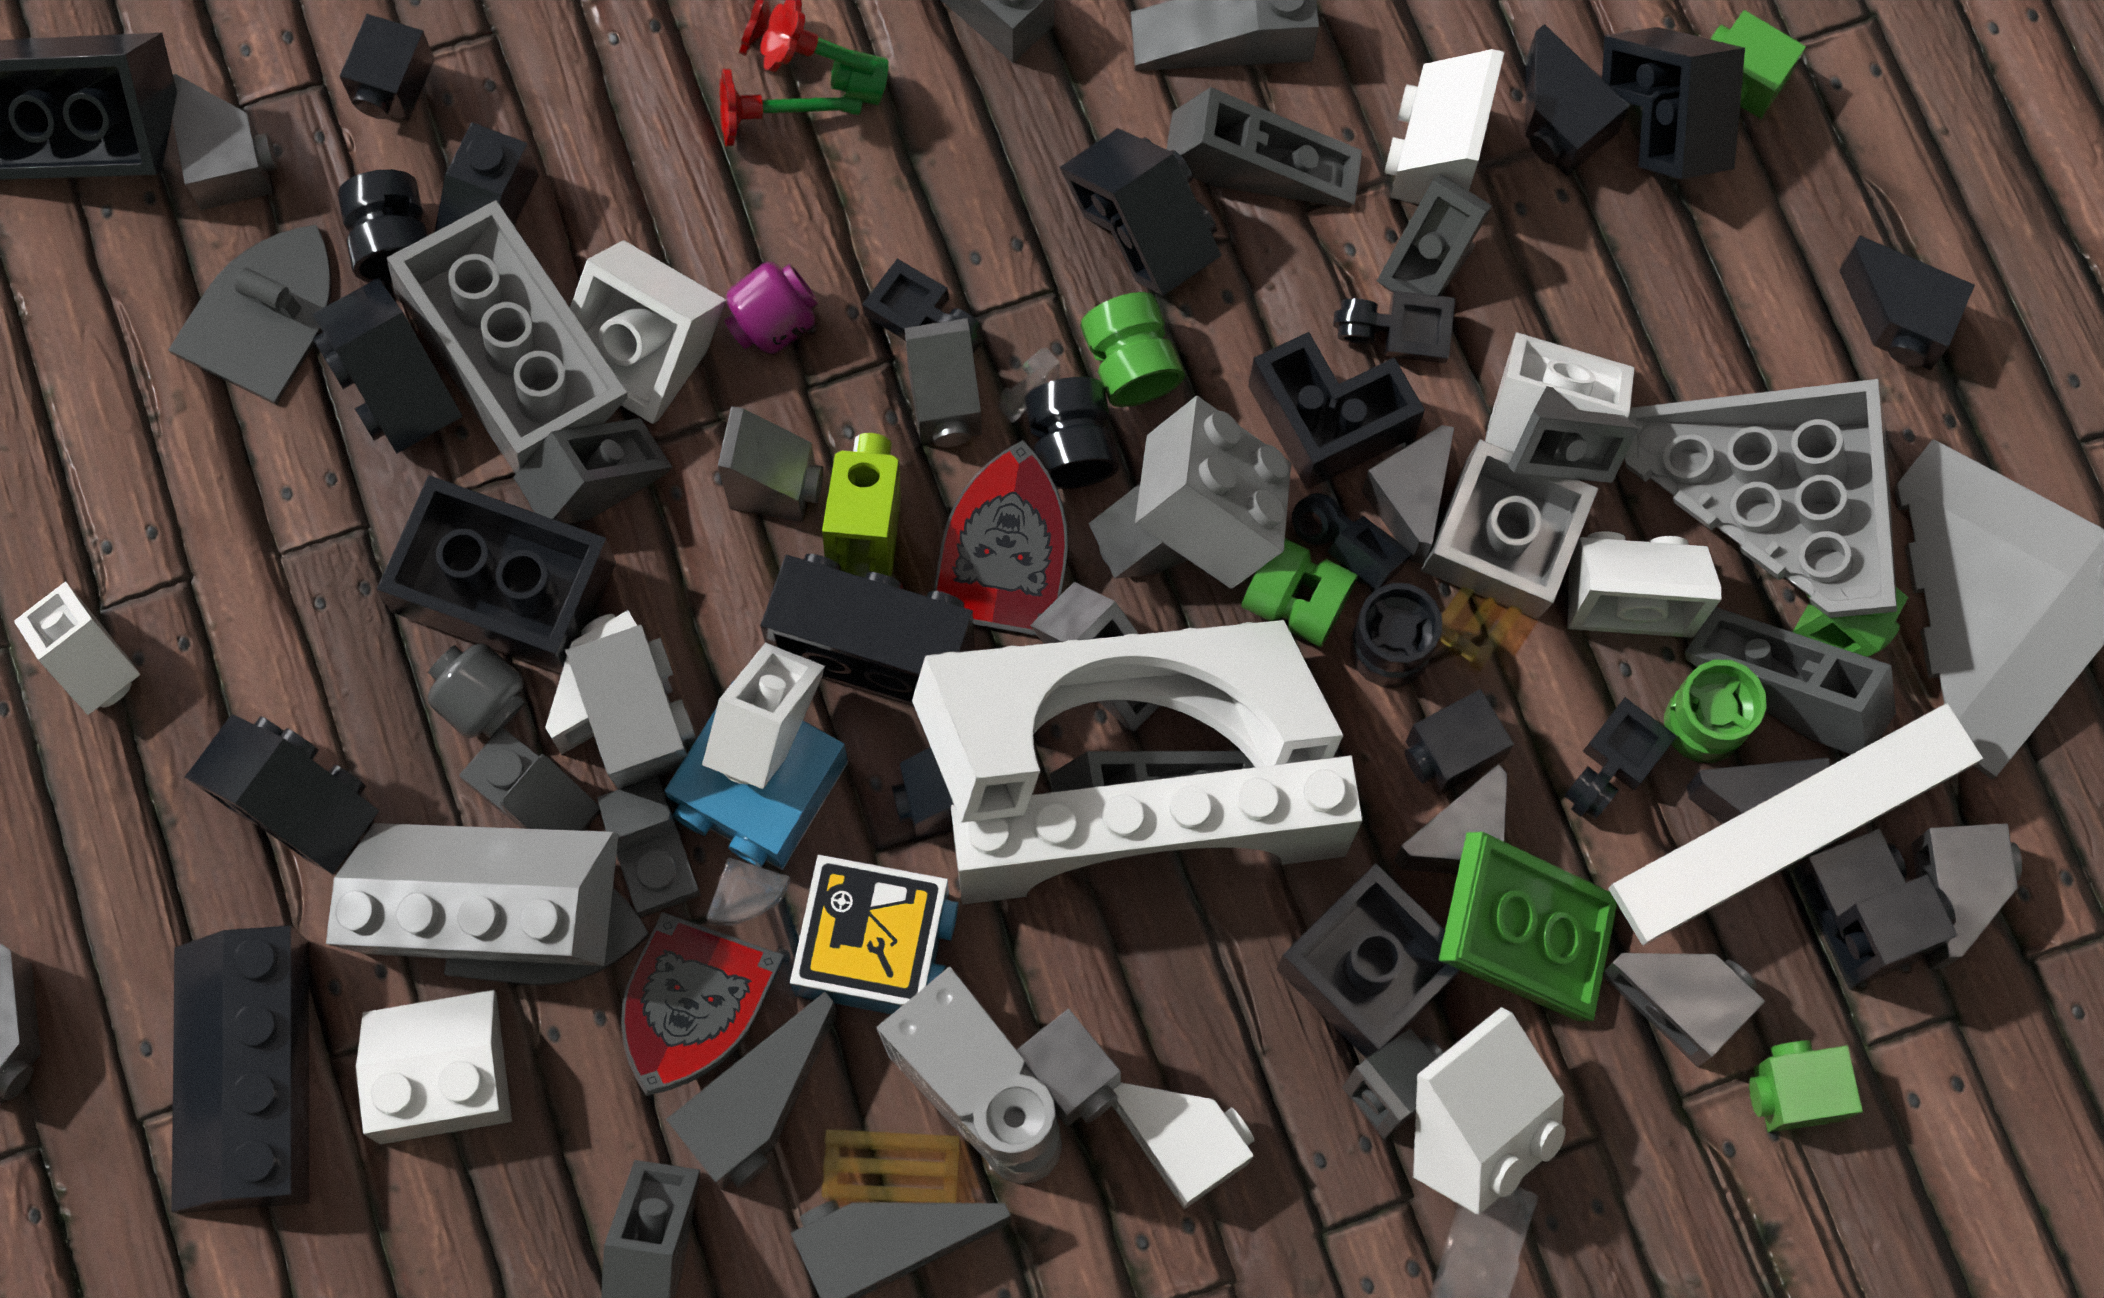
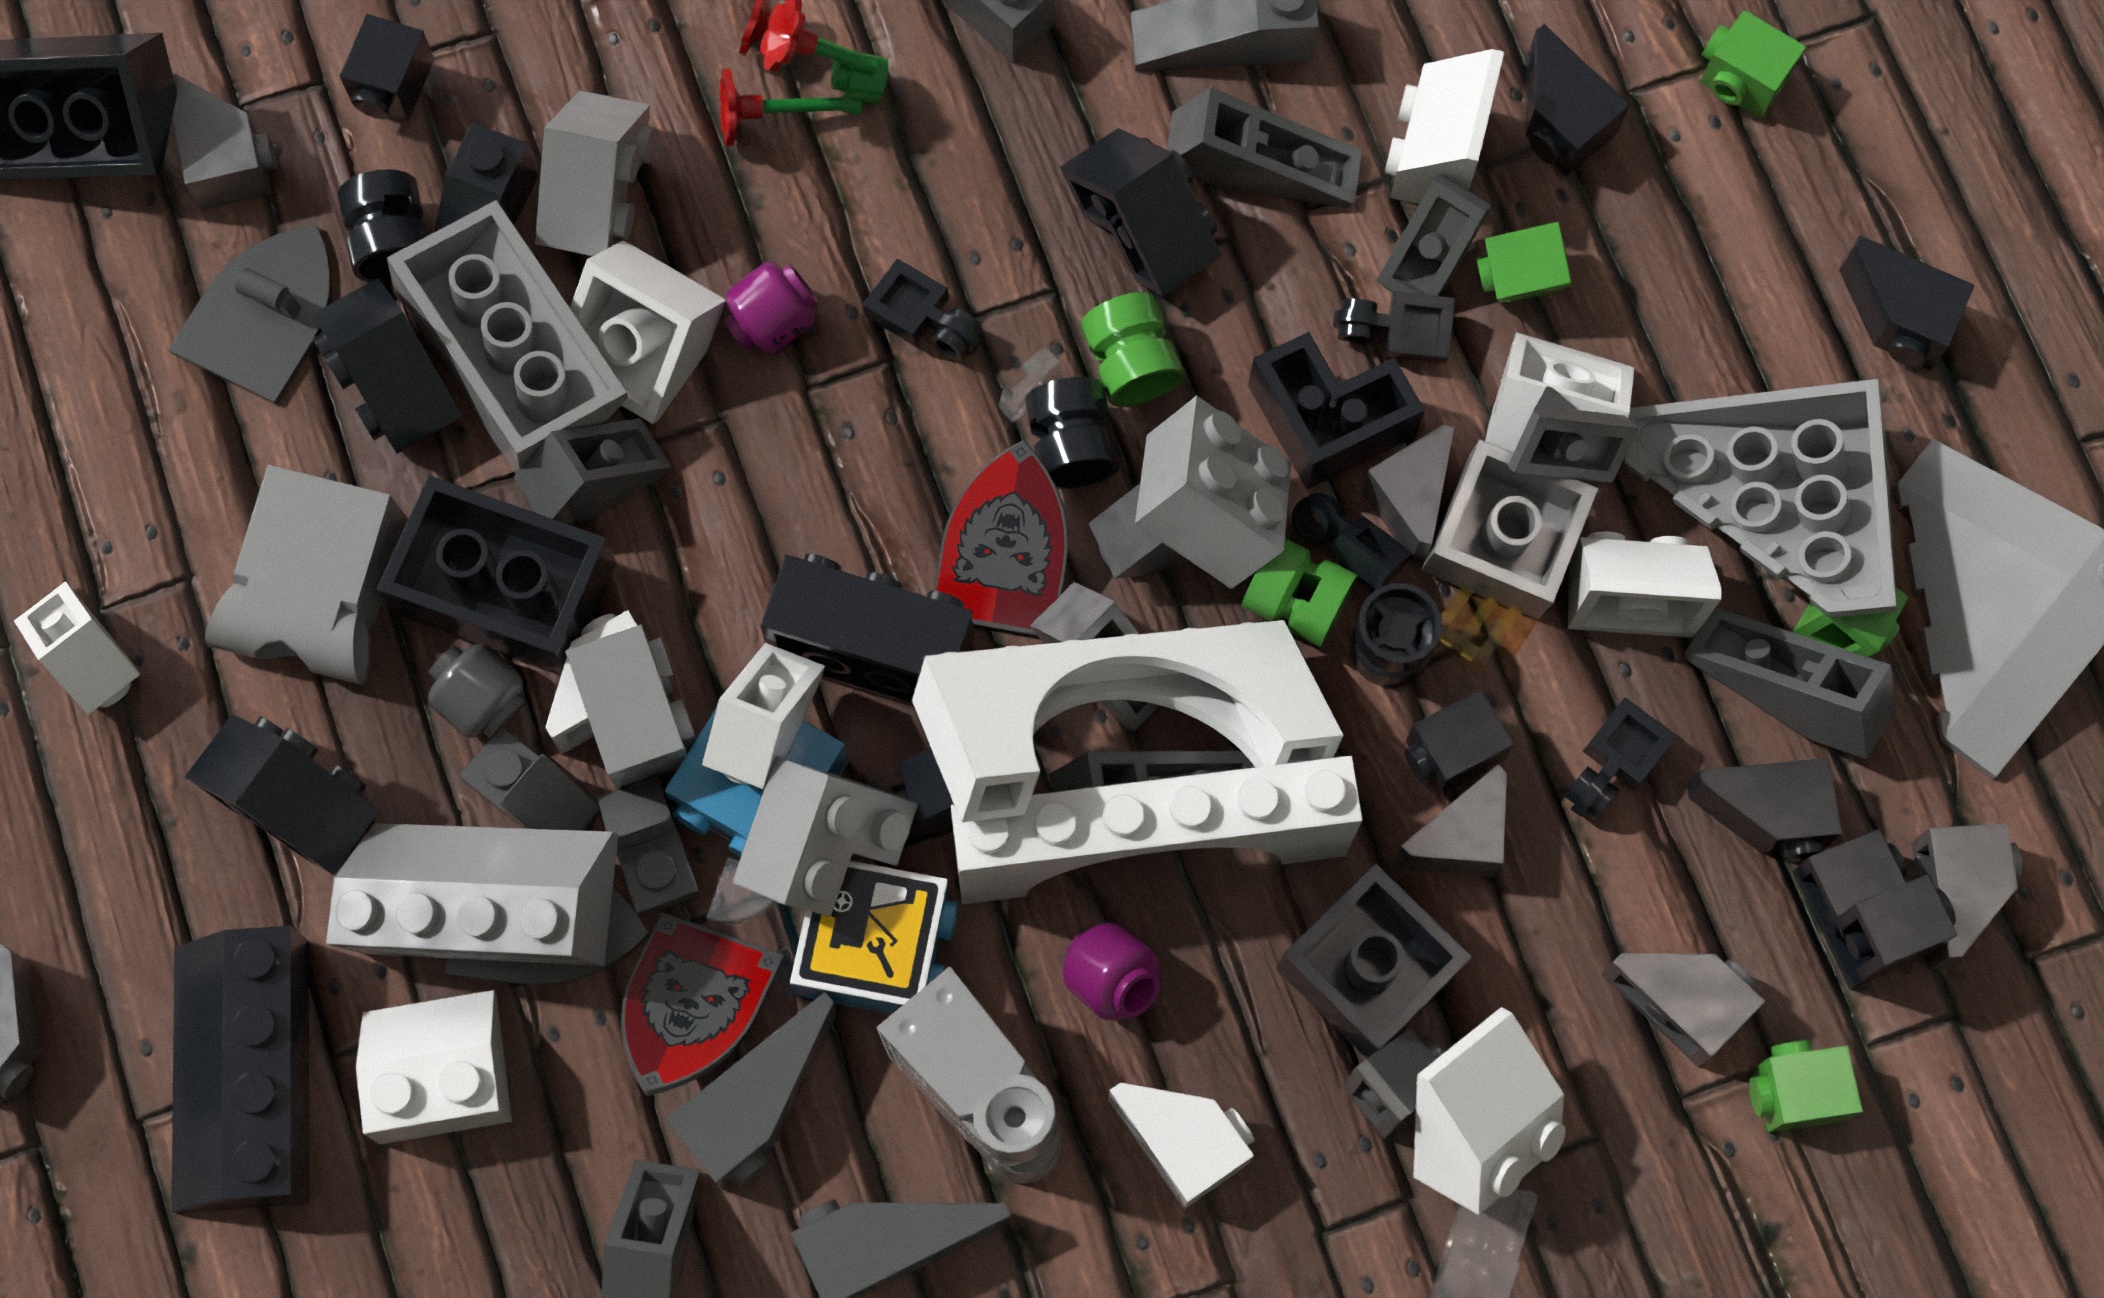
flat silver slope [718,406,823,522] -> none
lime torso [822,433,901,578] -> none
clear yellow tile [822,1129,960,1203] -> none
flat silver slope [904,318,982,447] -> none
flat silver slope [1016,1008,1120,1126] -> none
bright green tile [1439,832,1617,1021] -> none
black brick [1602,27,1745,179] -> none
white tile [1608,703,1983,946] -> none
bright green wheel [1664,659,1766,763] -> none
none -> light grey piece [205,465,409,685]
none -> light grey brick [535,91,656,256]
none -> light grey brick [732,756,918,917]
none -> magenta head [1062,922,1161,1021]
none -> bright green brick [1477,222,1573,304]

